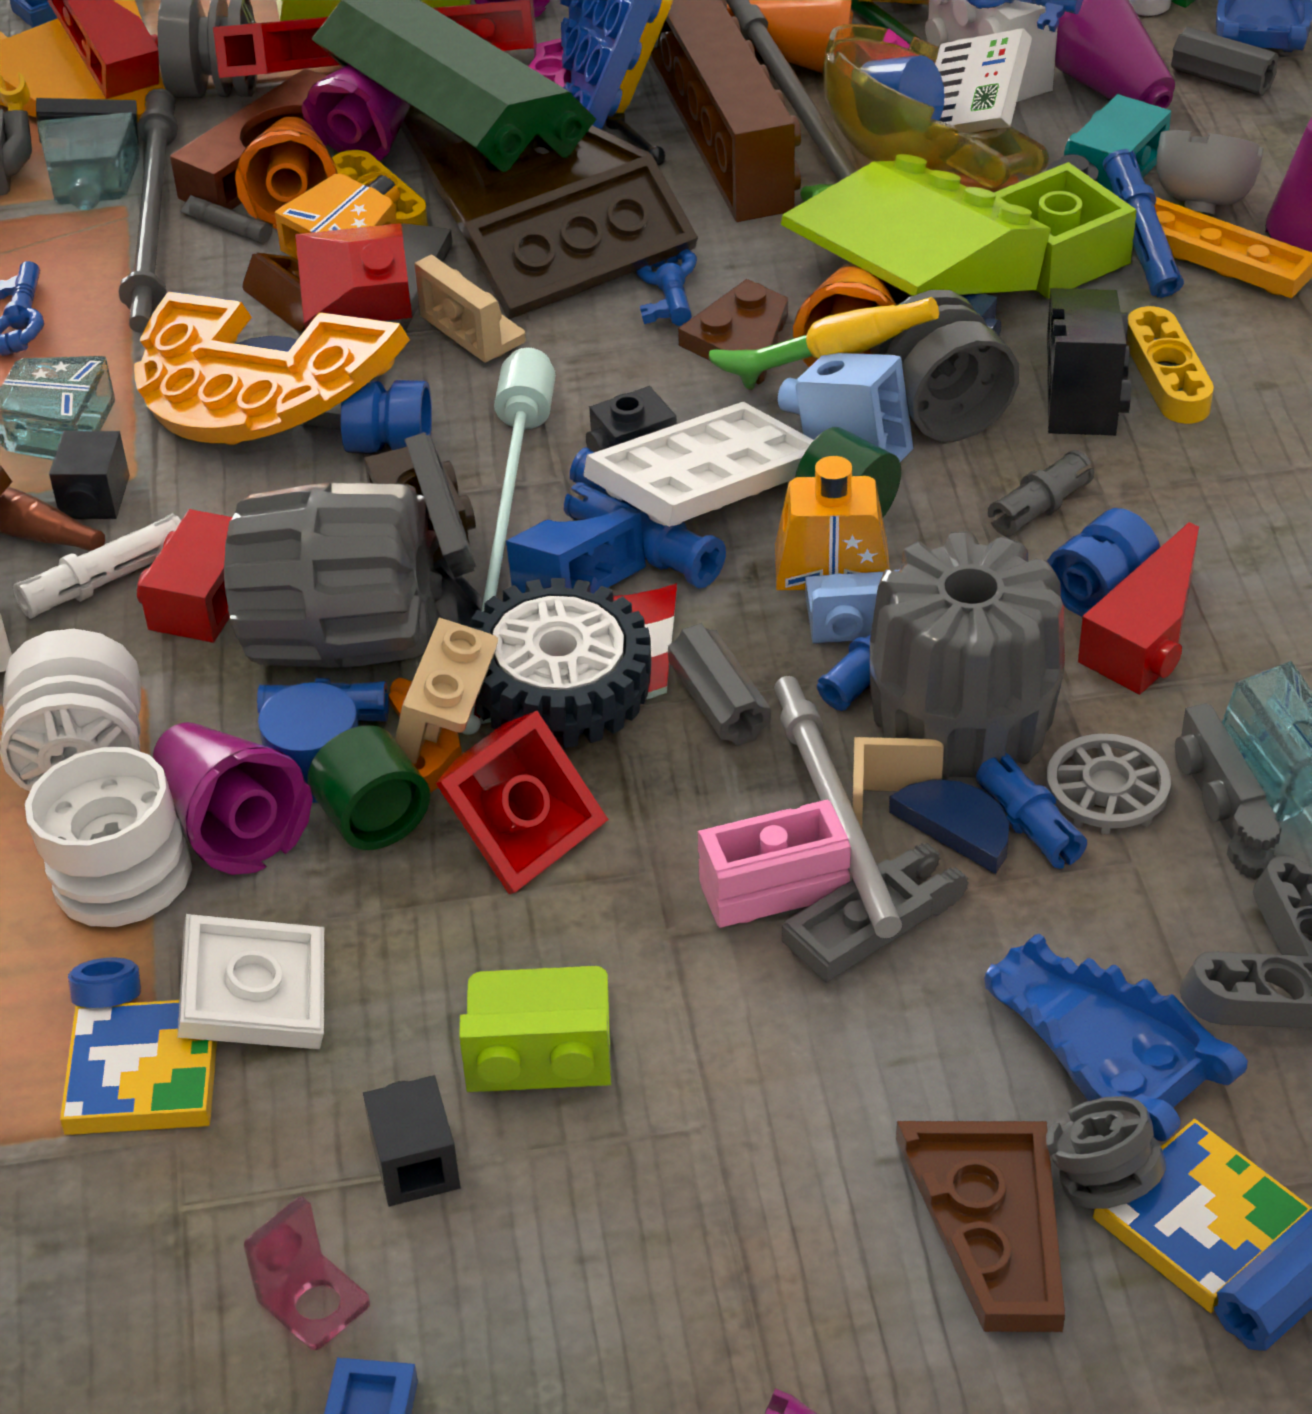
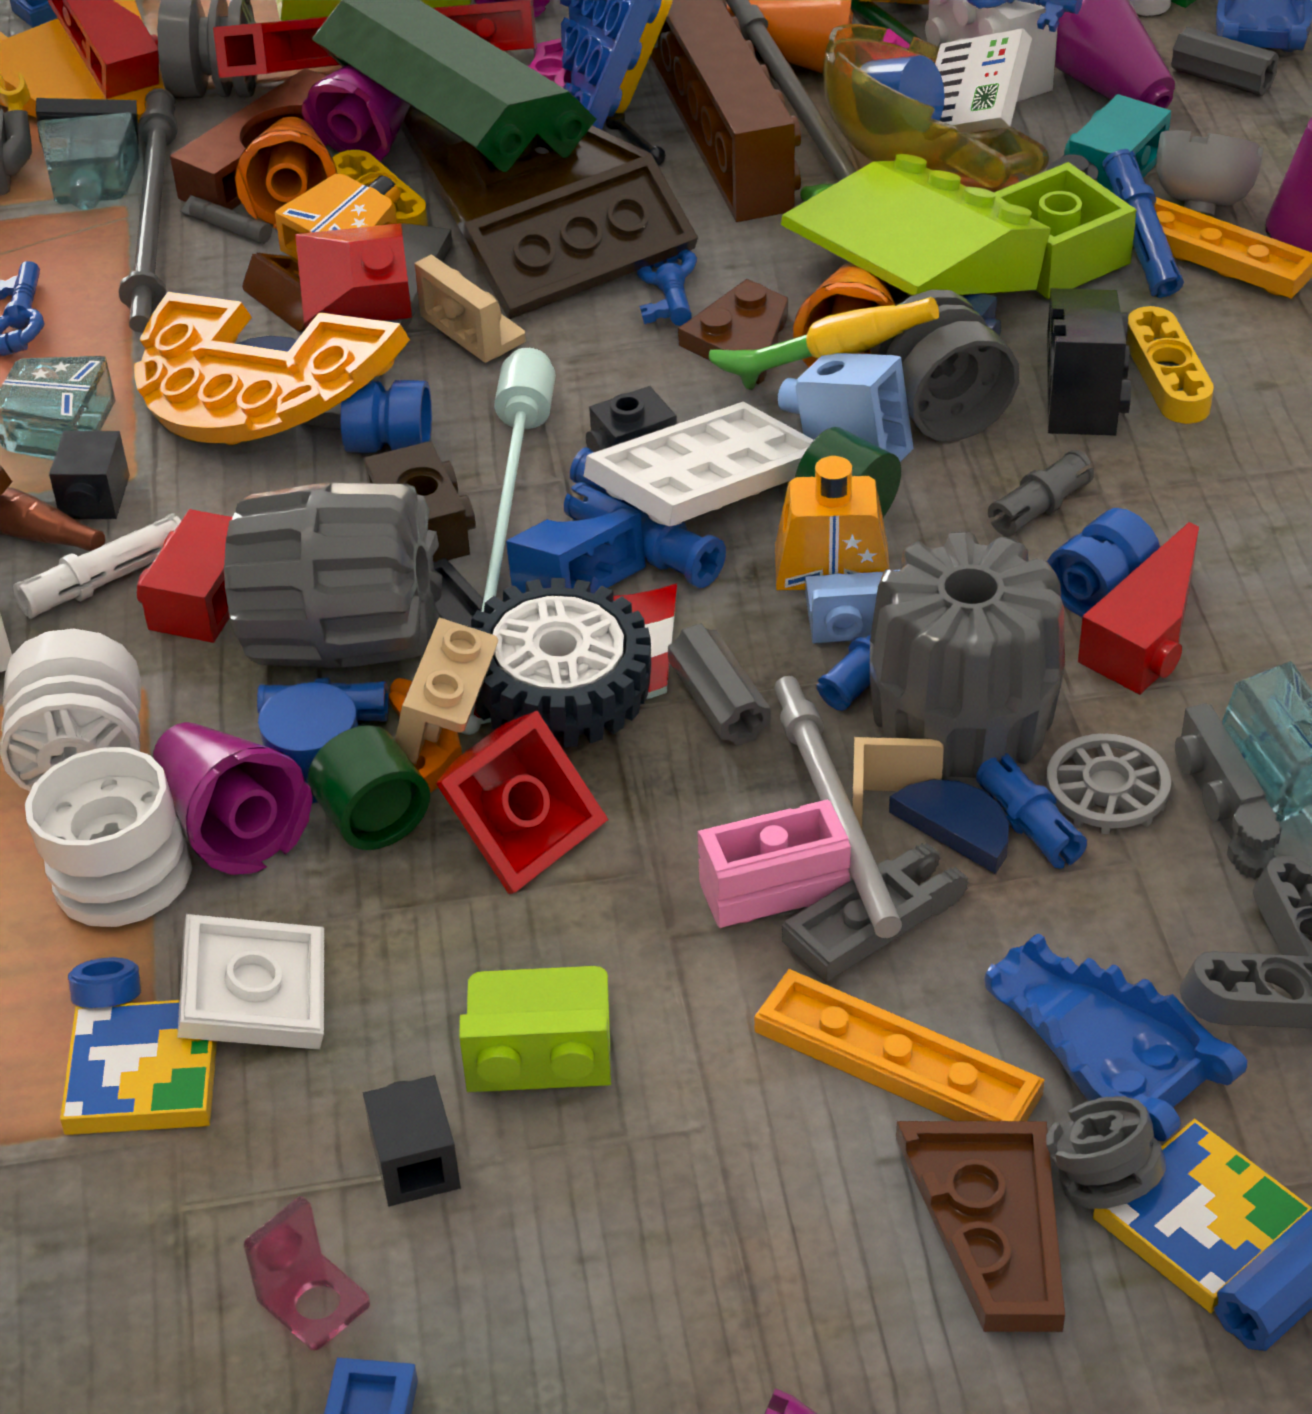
dark grey tile [405,432,476,577] -> none
none -> light orange tile [754,969,1045,1121]

